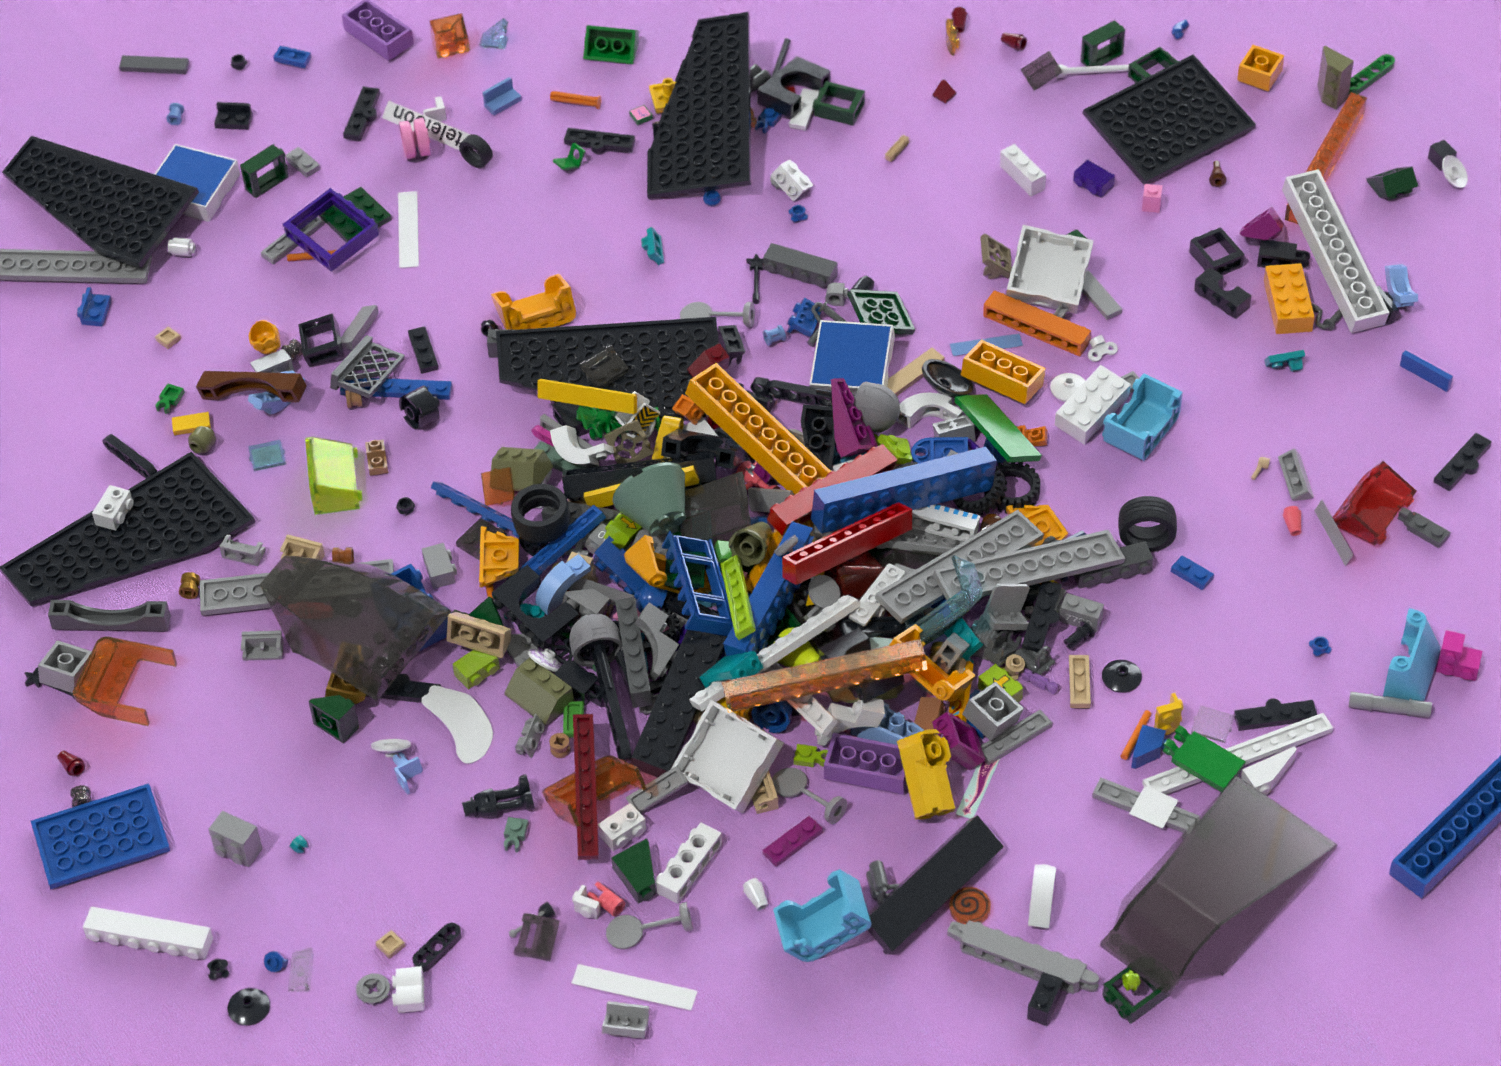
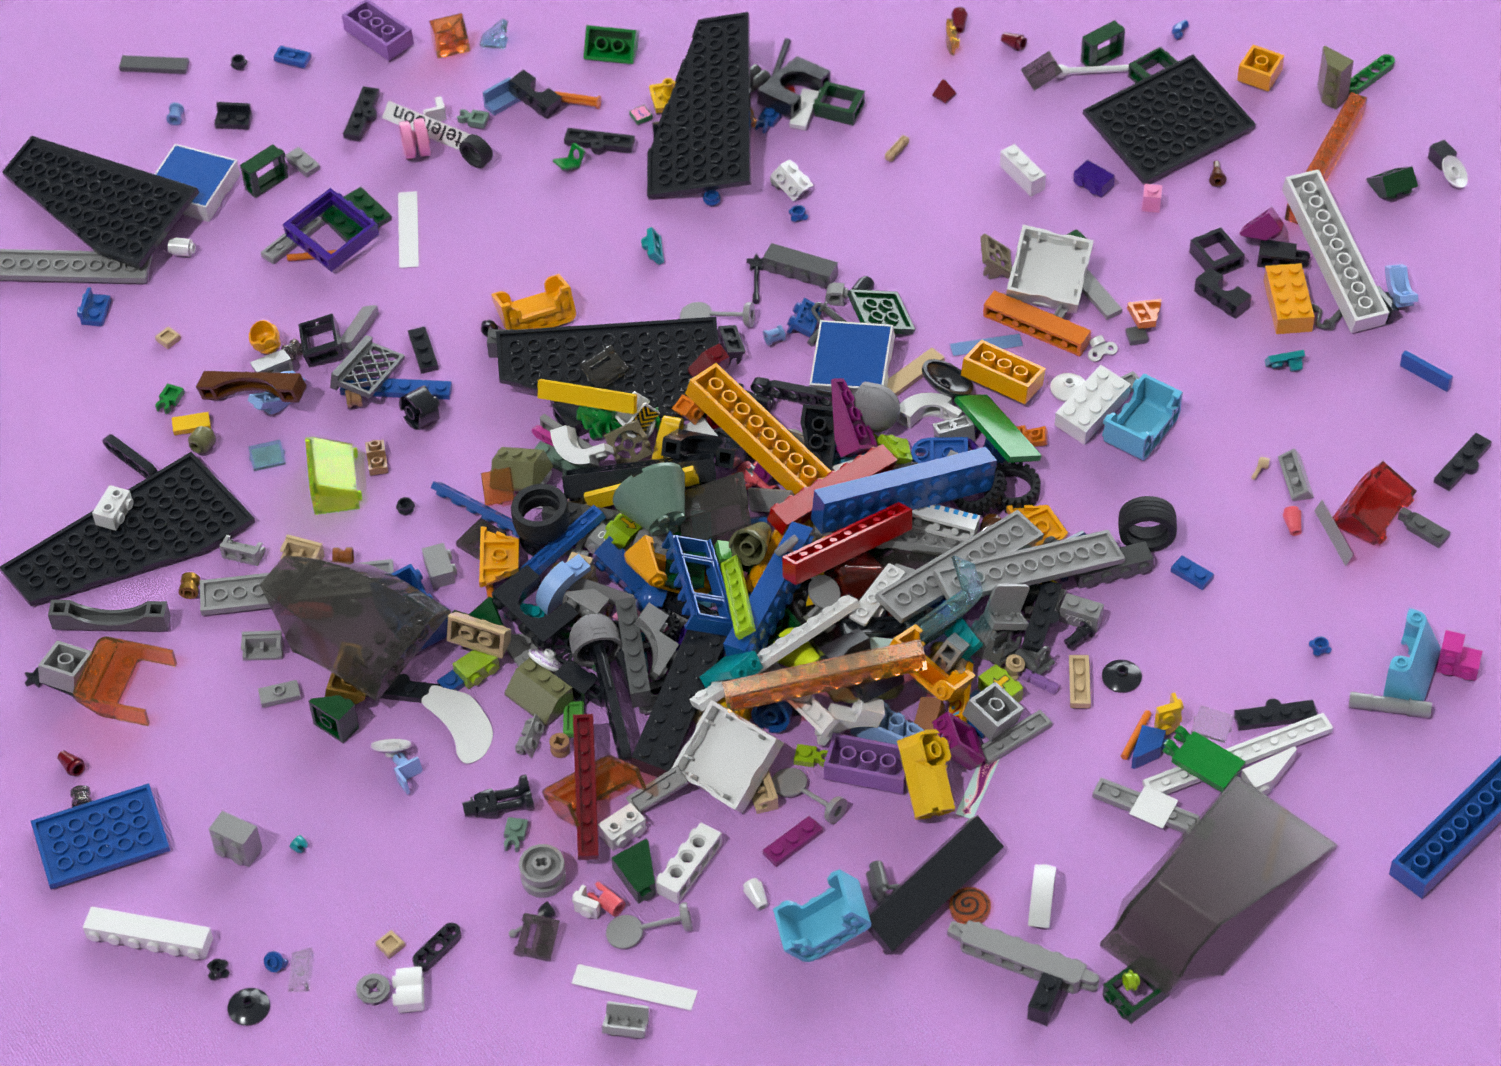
none -> light grey plate [258,680,301,708]
none -> blue plate [437,670,465,691]
none -> sand green plate [457,109,490,129]
none -> black arch [509,69,561,119]
none -> light grey wheel [519,844,566,898]
none -> dark grey tile [1125,326,1148,346]
none -> orange wing [1127,299,1161,329]

